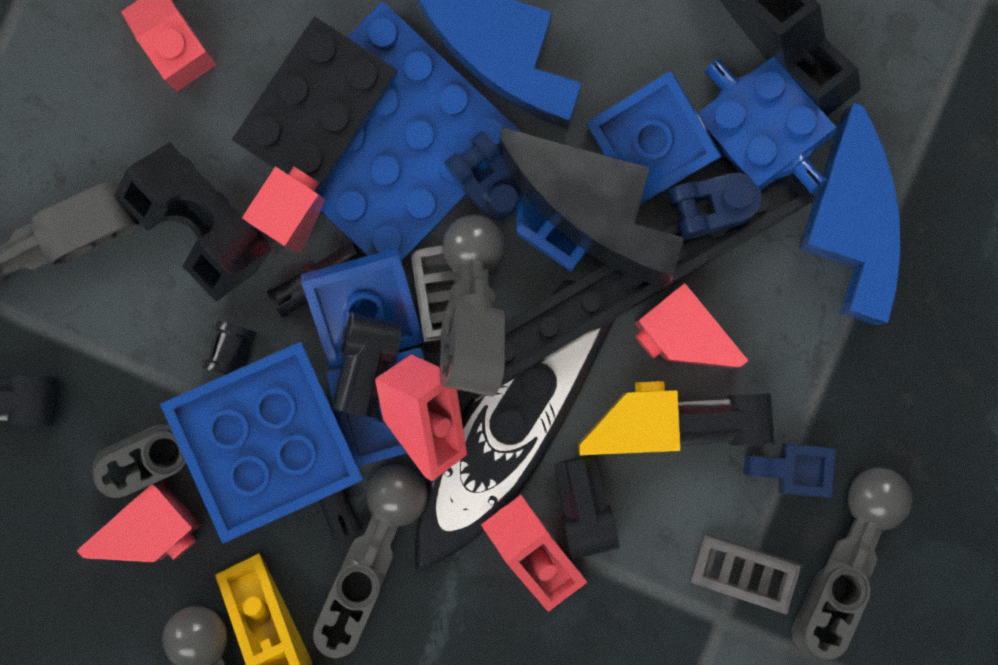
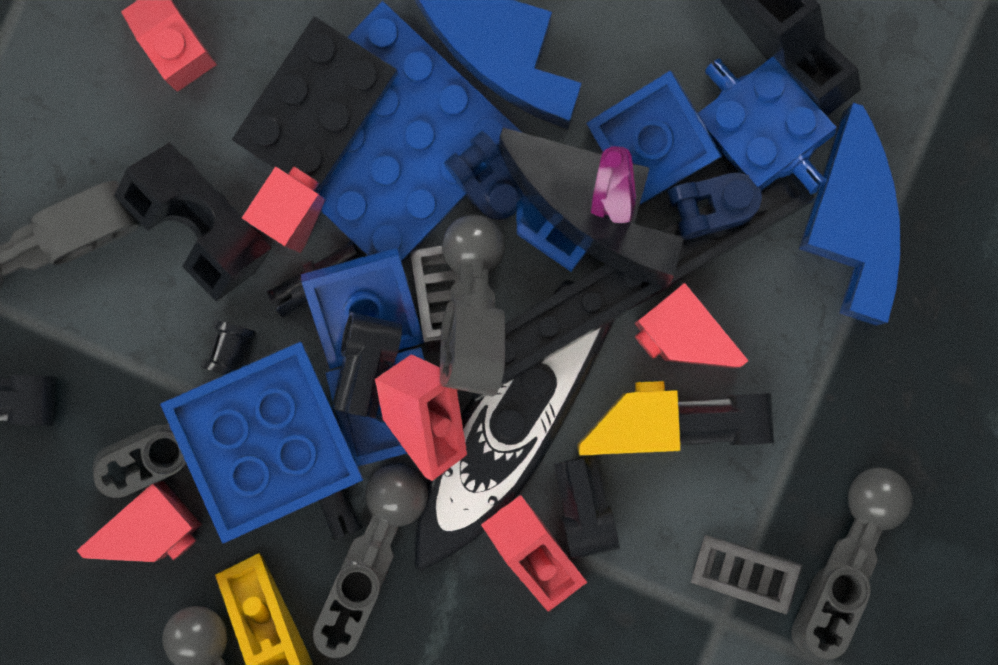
dark blue plate [743,443,836,498] -> none
none -> magenta helmet [591,146,636,223]

